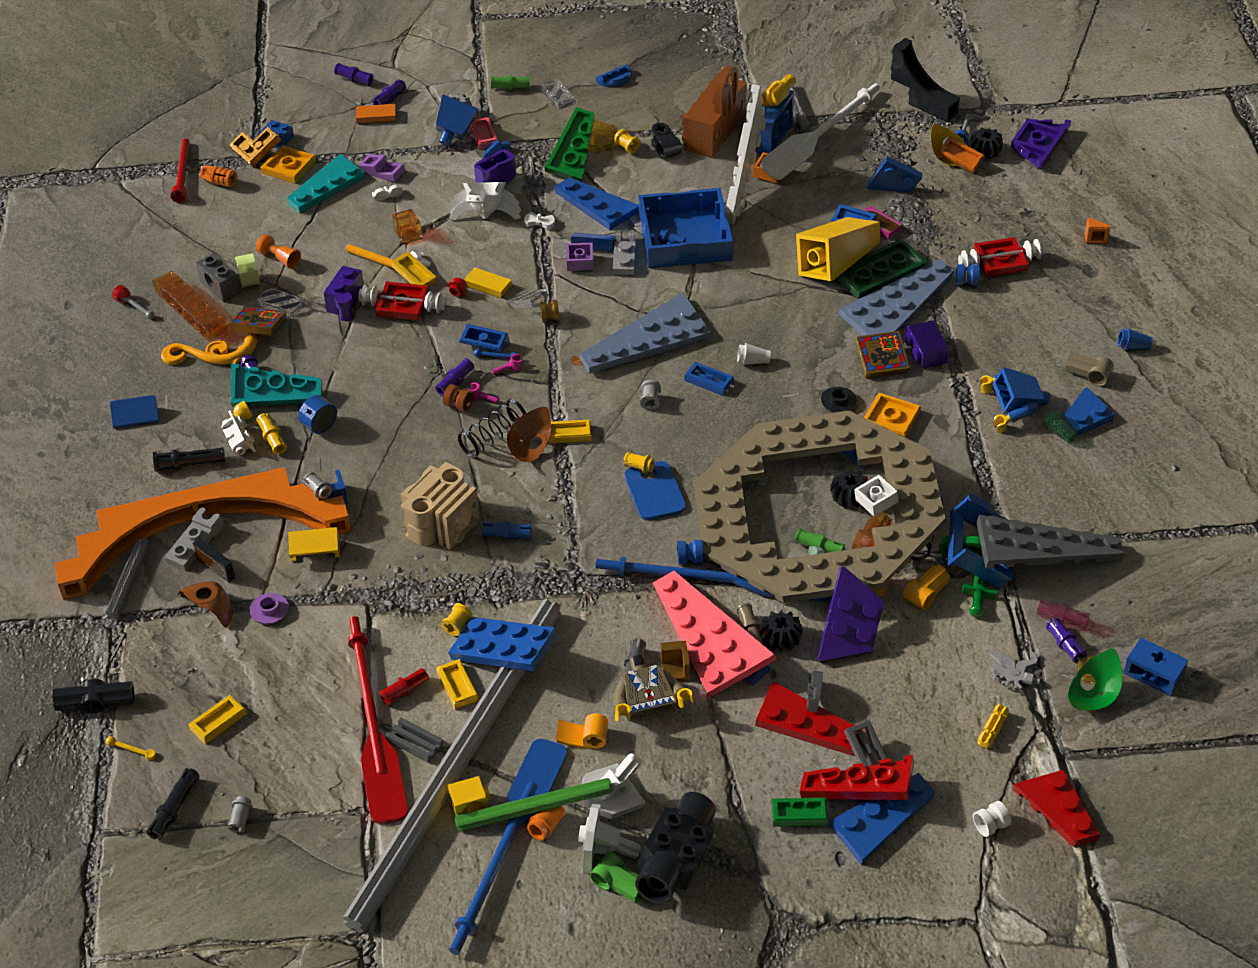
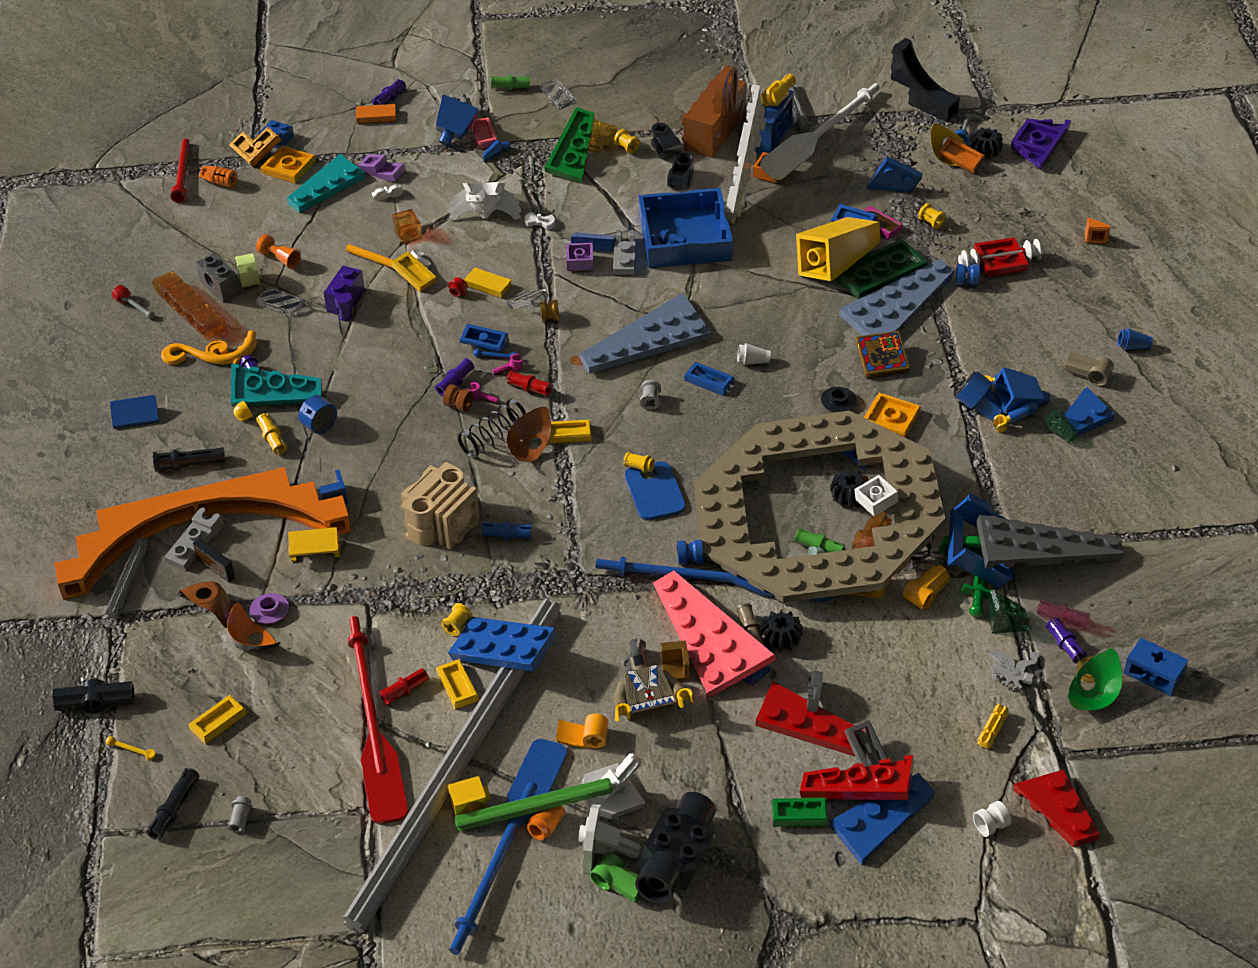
white hinge [222,411,256,456] -> none
tile [229,306,286,336] -> none
light grey pin [302,472,332,499] -> none
dark purple pin [334,63,374,86] -> none
red plate [358,281,446,321] -> none
dark grey tile [385,717,444,763] -> none
dark purple brick [474,149,517,183] -> none
blue wing [554,177,639,230] -> none
blue tile [596,64,631,87] -> none
dark purple wing [816,566,884,662] -> none
dark purple brick [904,320,949,369] -> none
none -> orange piece [227,602,281,652]
none -> red pin [507,371,553,397]
none -> black piece [667,152,694,190]
none -> yellow bush [918,203,946,229]
none -> blue piece [955,371,1003,421]
none -> clear green slope [987,589,1031,634]

